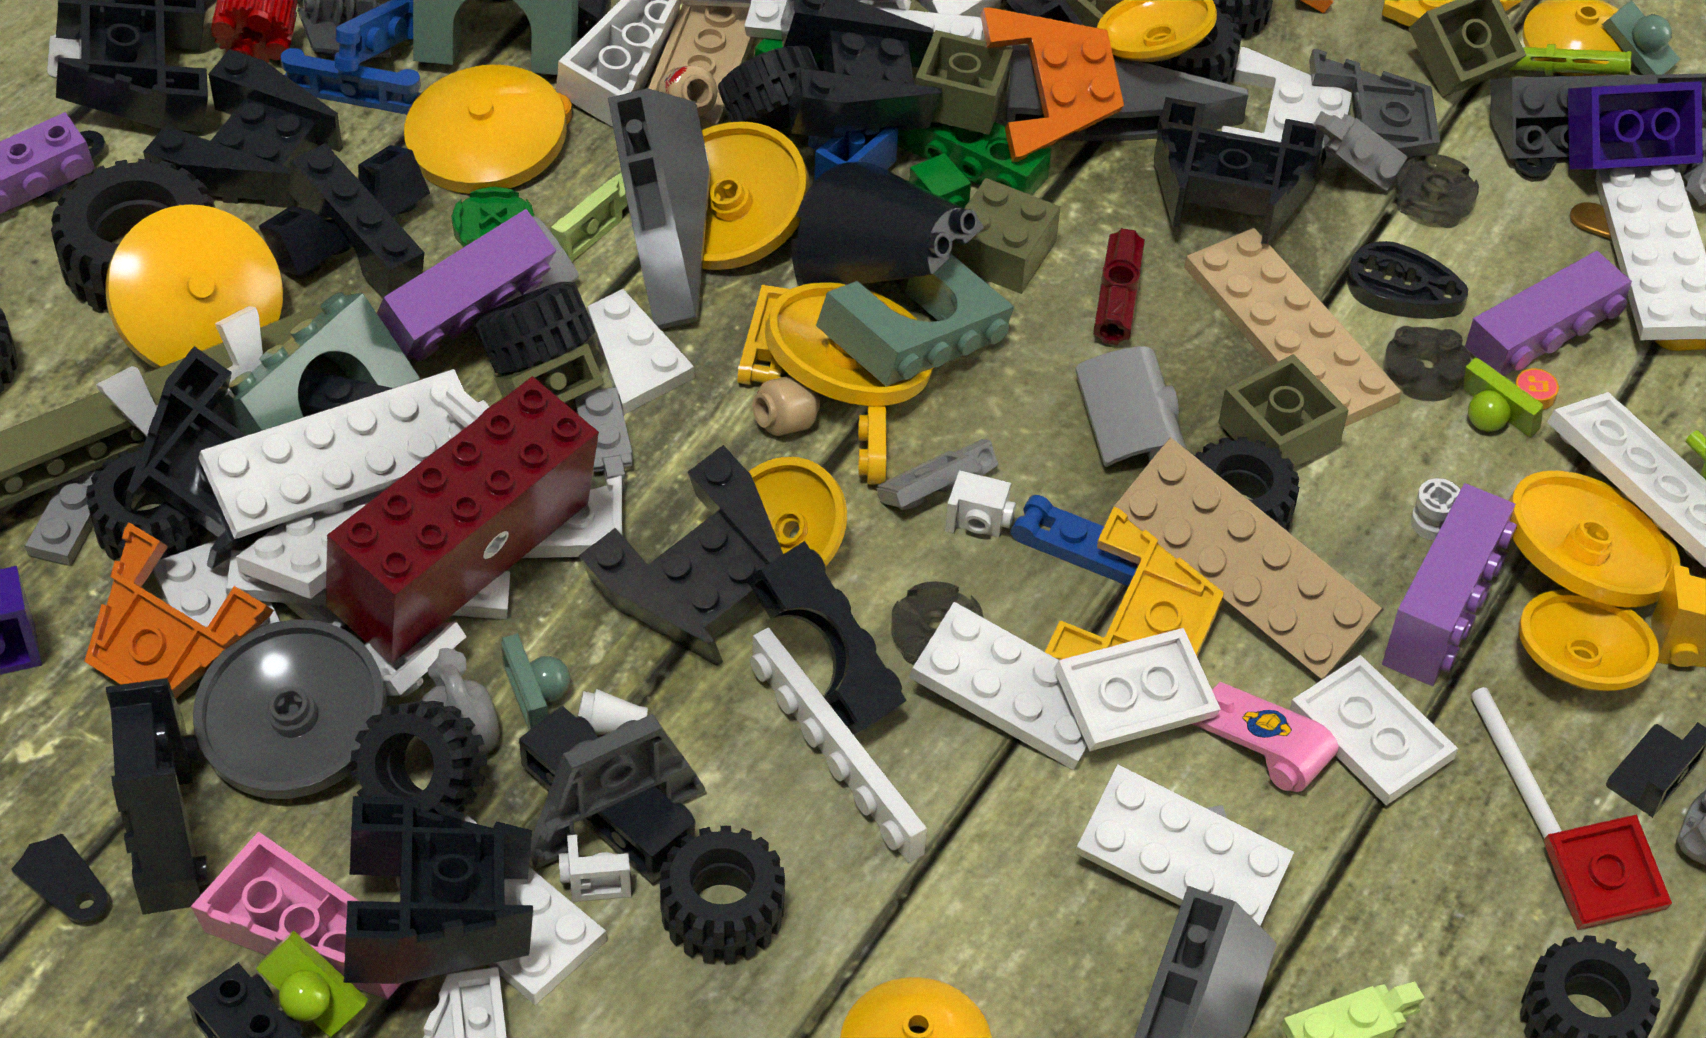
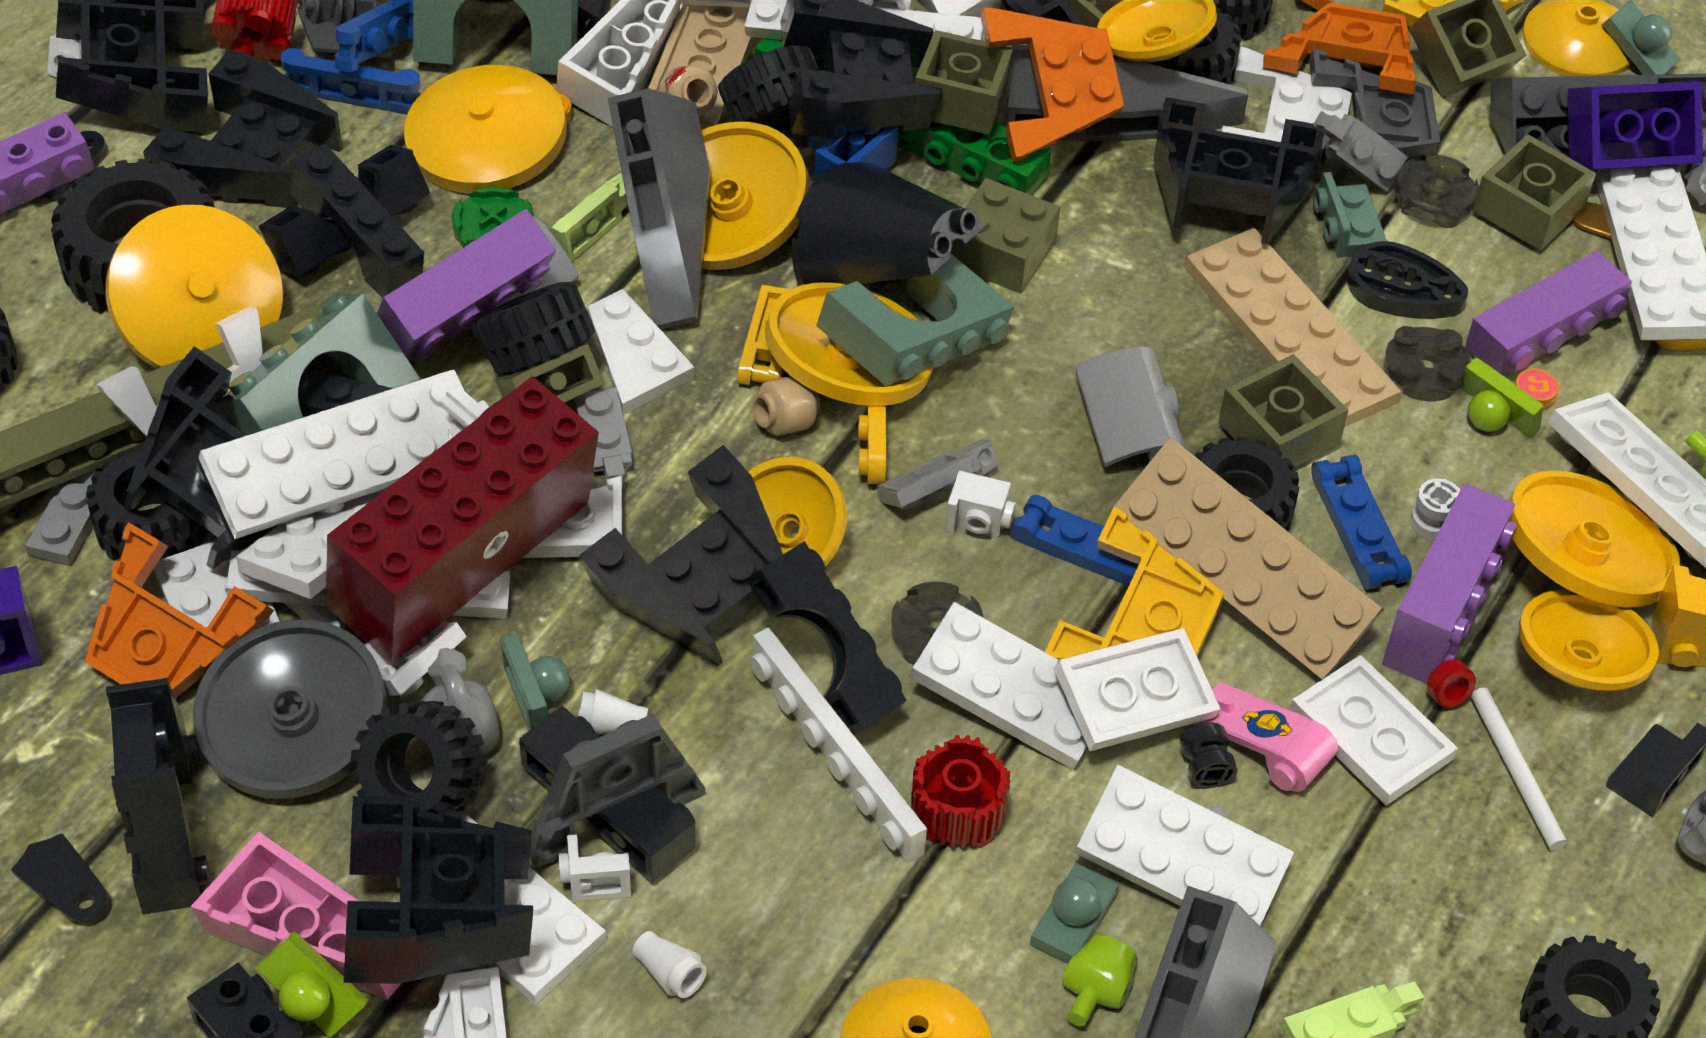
black tyre [660,825,785,964] -> none
green brick [909,153,971,208] -> none
dark red piece [1093,228,1145,345] -> none
lime pin [1510,44,1632,76] -> none
red tile [1543,814,1672,930] -> none
none -> white cone [632,931,707,998]
none -> red brick [911,735,1011,848]
none -> sand green tile [1030,863,1119,963]
none -> lime piece [1062,934,1138,1026]
none -> black wheel [1180,722,1238,789]
none -> orange wing [1263,2,1416,95]
none -> blue plate [1311,454,1412,590]
none -> sand green bracket [1313,172,1387,258]
none -> red tile [1427,659,1476,708]
none -> olive brick [1473,134,1596,251]

